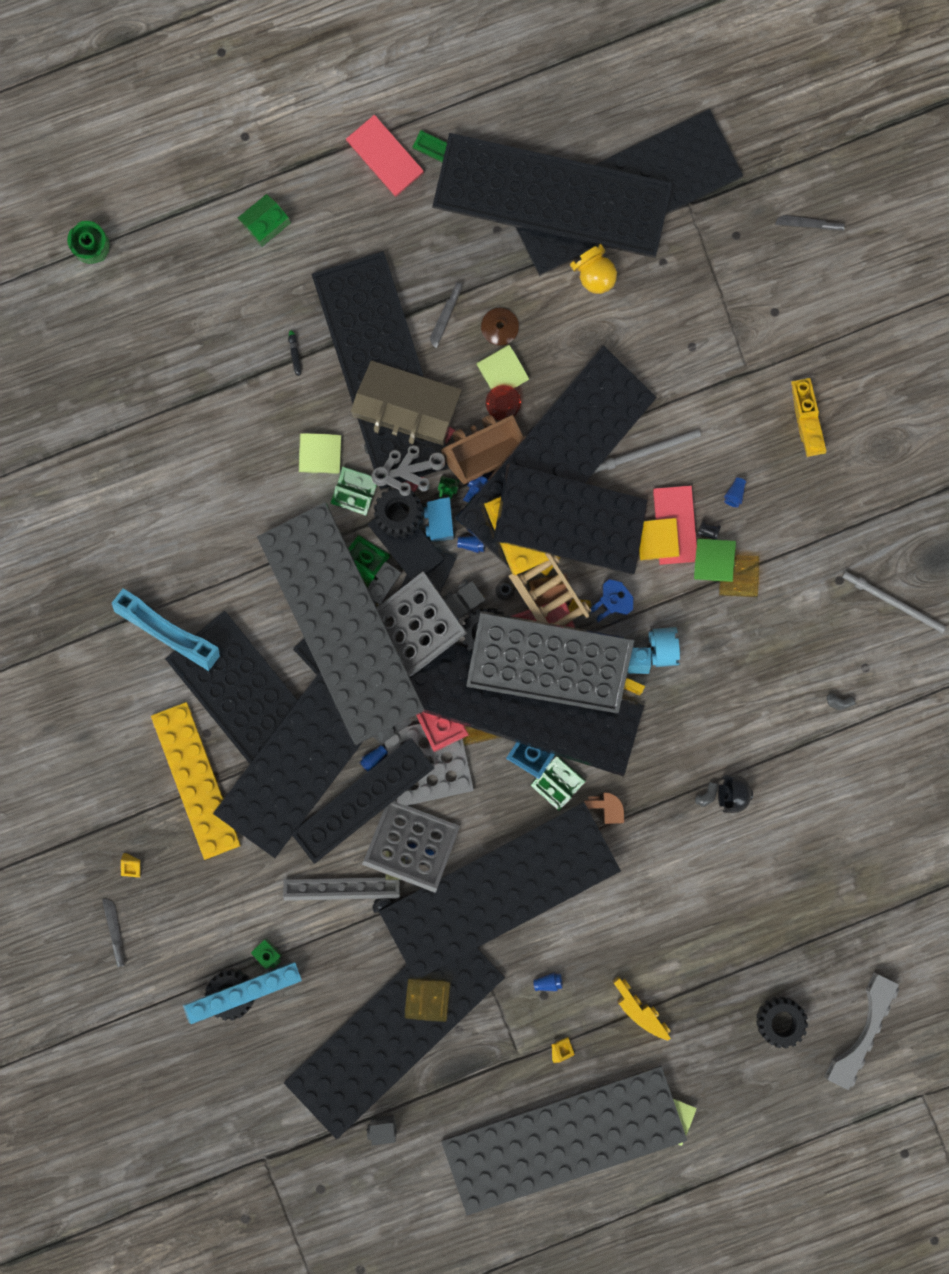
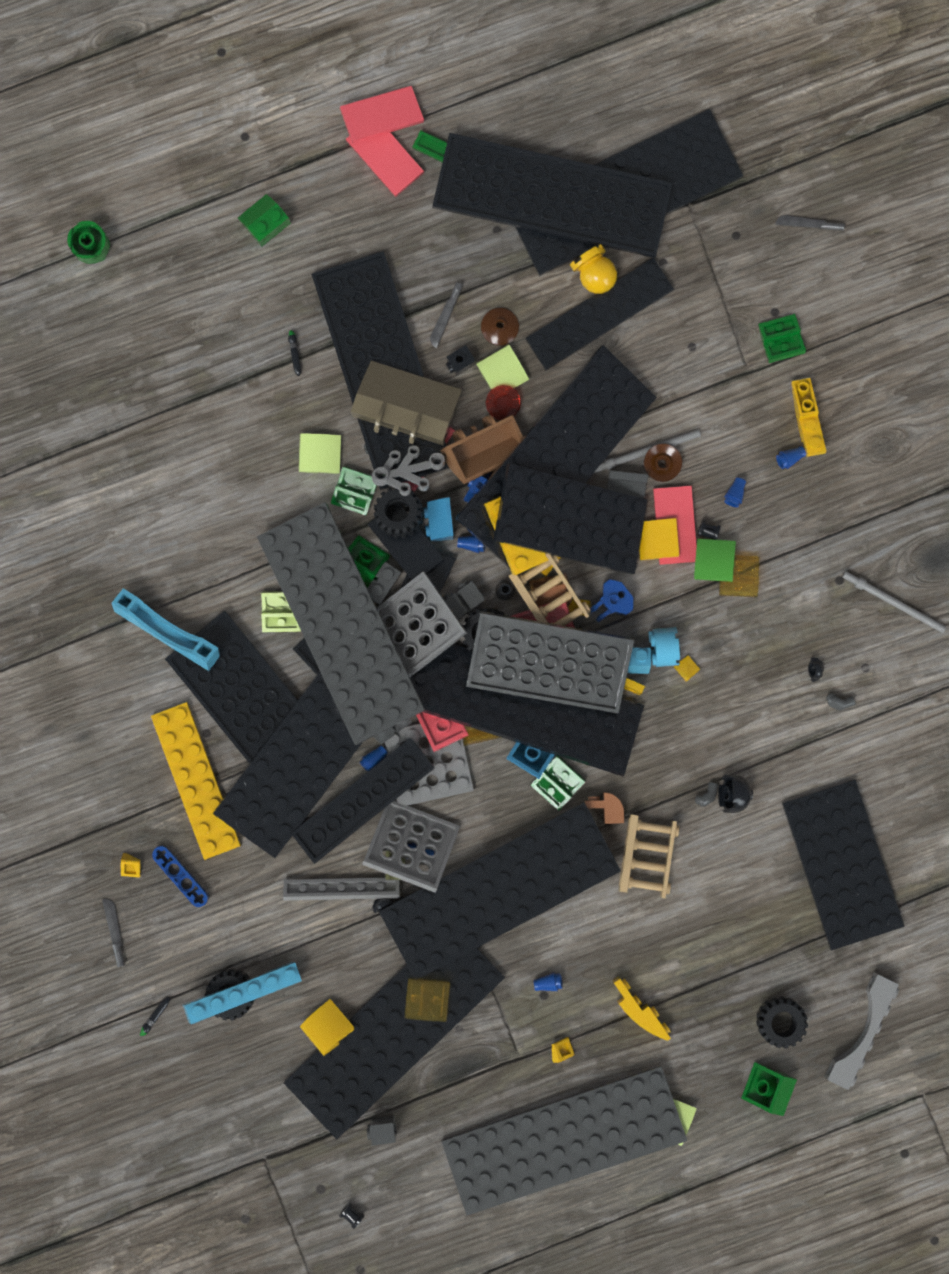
green brick [251,938,282,970] -> none
green plate [438,476,460,499] -> none
none -> black piece [140,997,170,1036]
none -> blue beam [152,846,209,907]
none -> yellowish green slope [261,591,301,632]
none -> yellow slope [300,999,354,1056]
none -> black bush [339,1202,364,1229]
none -> coral tile [340,86,424,143]
none -> black brick [445,345,476,376]
none -> black plate [525,258,674,371]
none -> dark grey panel [607,471,648,499]
none -> tan fence [618,814,679,899]
none -> reddish brown dish [644,444,682,482]
none -> yellow slope [674,655,700,682]
none -> green slope [741,1062,797,1116]
none -> green slope [758,314,806,363]
none -> blue cone [776,446,806,469]
none -> black plate [782,780,905,951]
none -> black piece [808,658,824,682]

